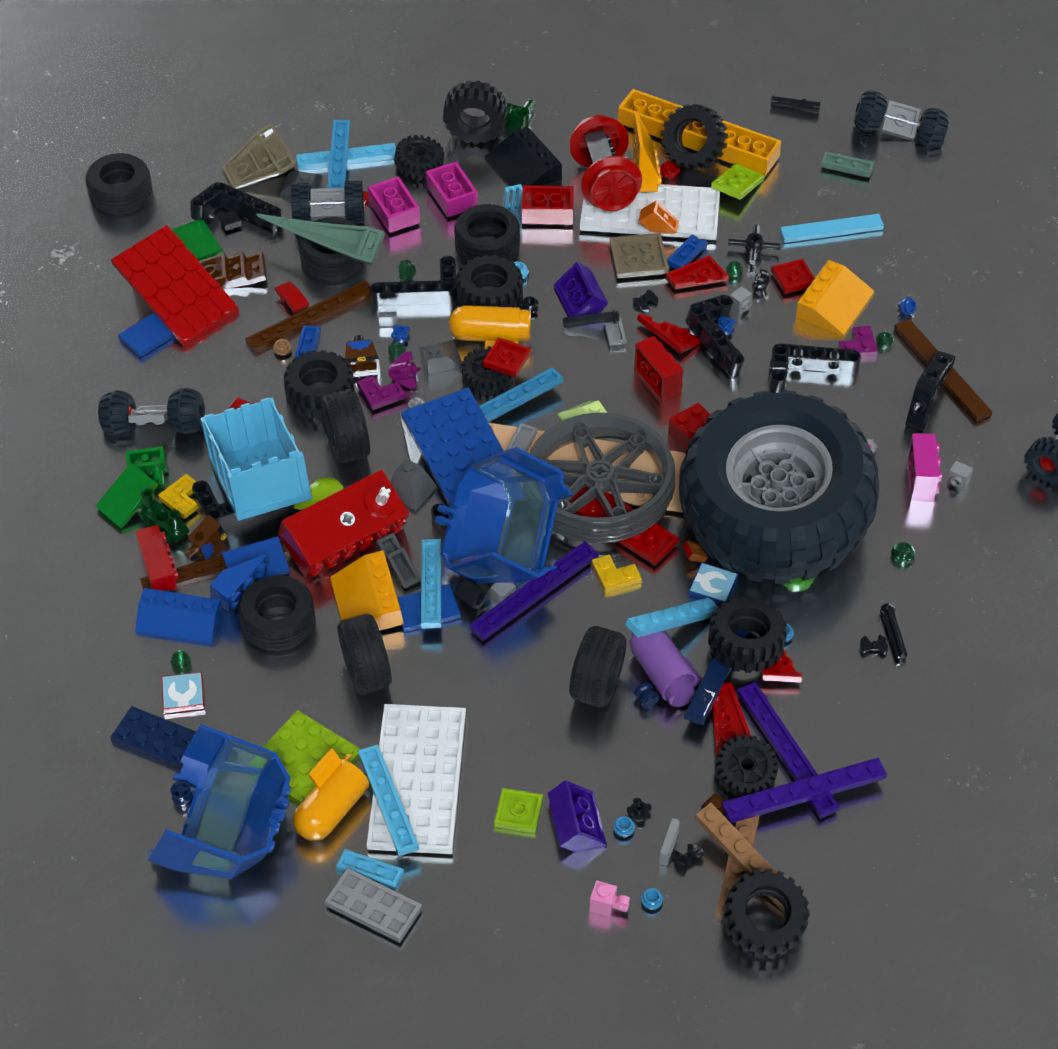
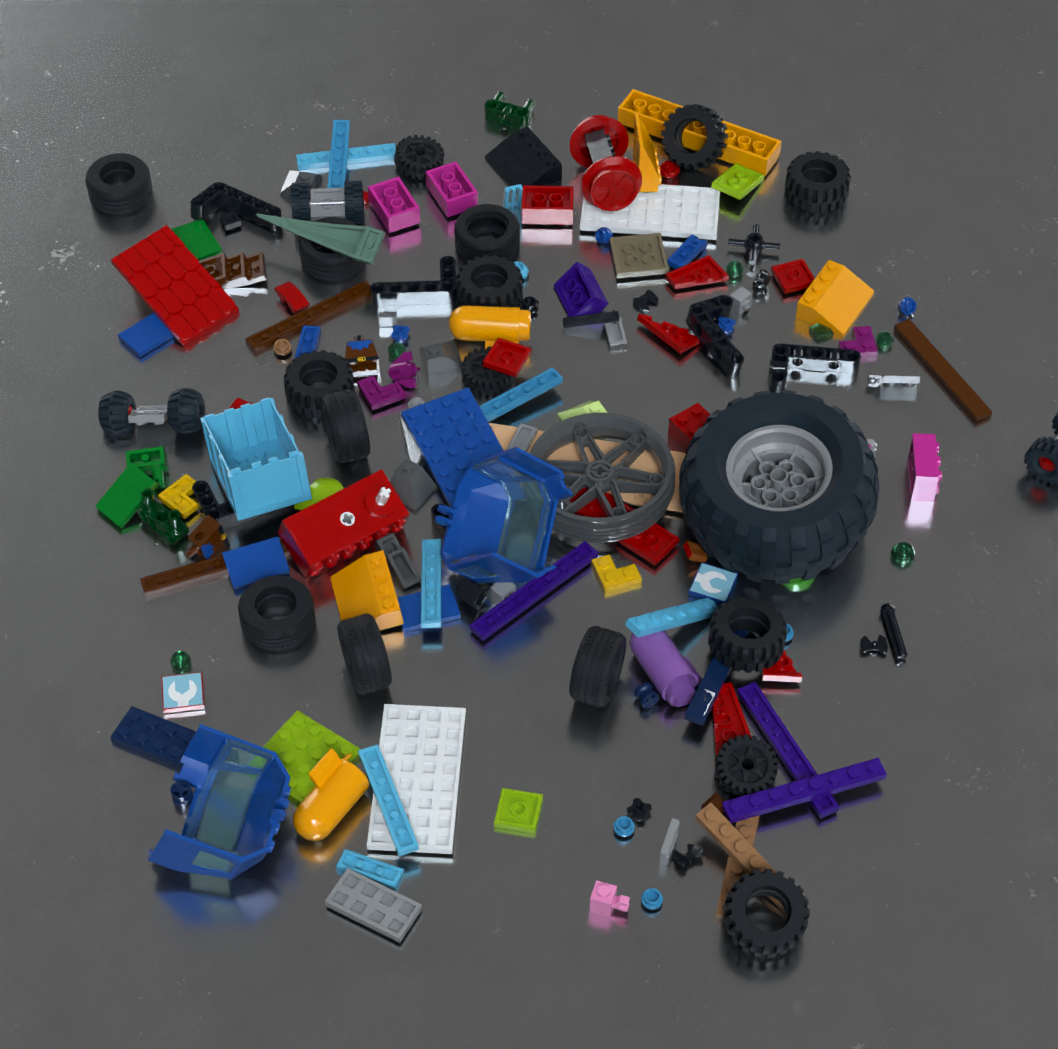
blue slope [135,588,223,645] -> none
red brick [136,525,179,591] -> none
blue slope [210,554,267,613] -> none
dark tan wedge [222,122,298,189] -> none
clear green plate [397,259,416,281] -> none
black tyre [443,80,507,144] -> none
dark purple slope [547,780,607,852] -> none
red brick [634,336,684,403] -> none
orange slope [639,201,679,234] -> none
black pin [771,96,821,112] -> none
medium azure tile [780,214,884,243] -> none
sand green plate [821,152,874,178] -> none
black plate [854,91,949,147] -> none
black beam [905,351,956,431] -> none
light grey plate [947,461,973,490] -> none
none -> blue plate [595,227,613,244]
none -> black tyre [785,151,851,213]
none -> clear green tile [809,323,834,341]
none -> hinge [867,375,920,387]

